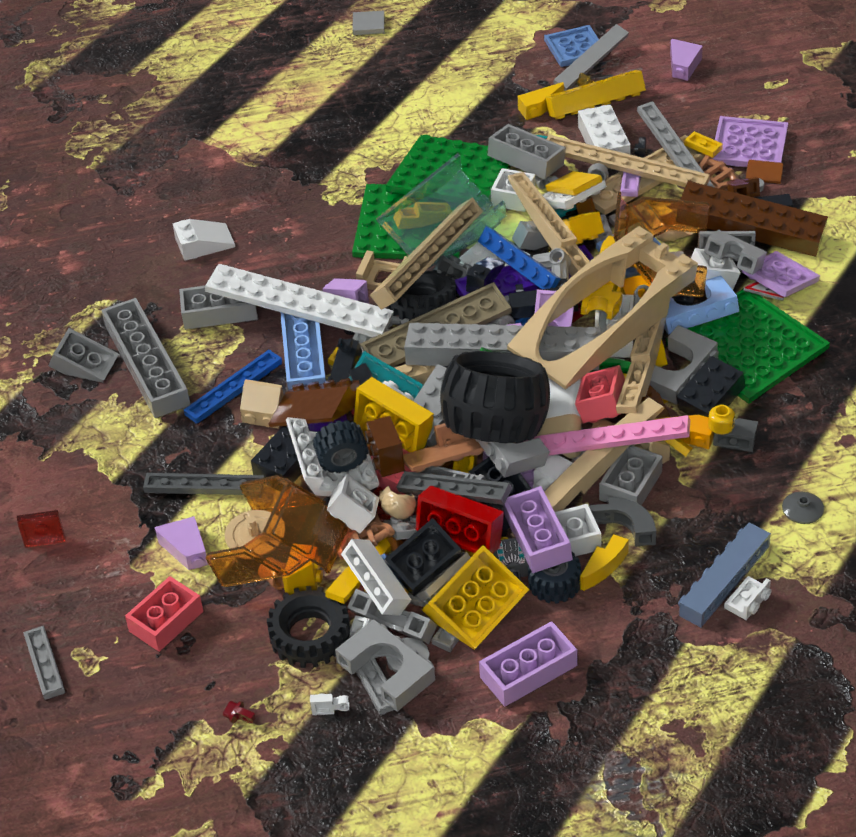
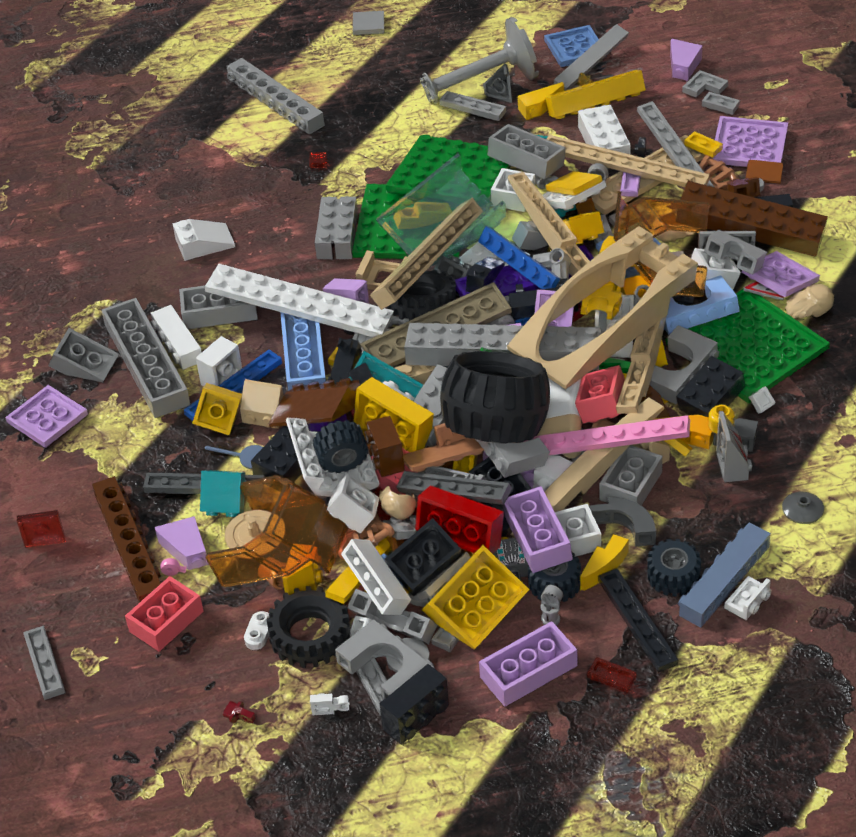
none -> lavender plate [5,385,88,448]
none -> reddish brown brick [92,476,163,603]
none -> white brick [150,305,202,370]
none -> bright pink piece [160,558,187,576]
none -> yellow slope [192,383,242,435]
none -> white brick [196,336,242,386]
none -> teal brick [200,470,246,517]
none -> sand blue piece [205,445,263,469]
none -> light grey brick [227,58,325,134]
none -> white plate [244,611,269,650]
none -> clear red tile [309,152,327,168]
none -> light grey piece [315,196,358,259]
none -> black brick [379,664,449,745]
none -> light grey piece [420,17,539,104]
none -> light grey plate [440,91,506,121]
none -> dark grey slope [483,63,512,103]
none -> light grey connector [541,585,563,625]
none -> clear red plate [587,657,637,693]
none -> black plate [598,568,678,673]
none -> black wheel [647,539,701,597]
none -> light grey plate [682,70,728,97]
none -> light grey plate [702,92,740,115]
none -> light grey slope [716,411,752,482]
none -> white tile [749,386,776,414]
none -> tan hair [785,284,834,319]

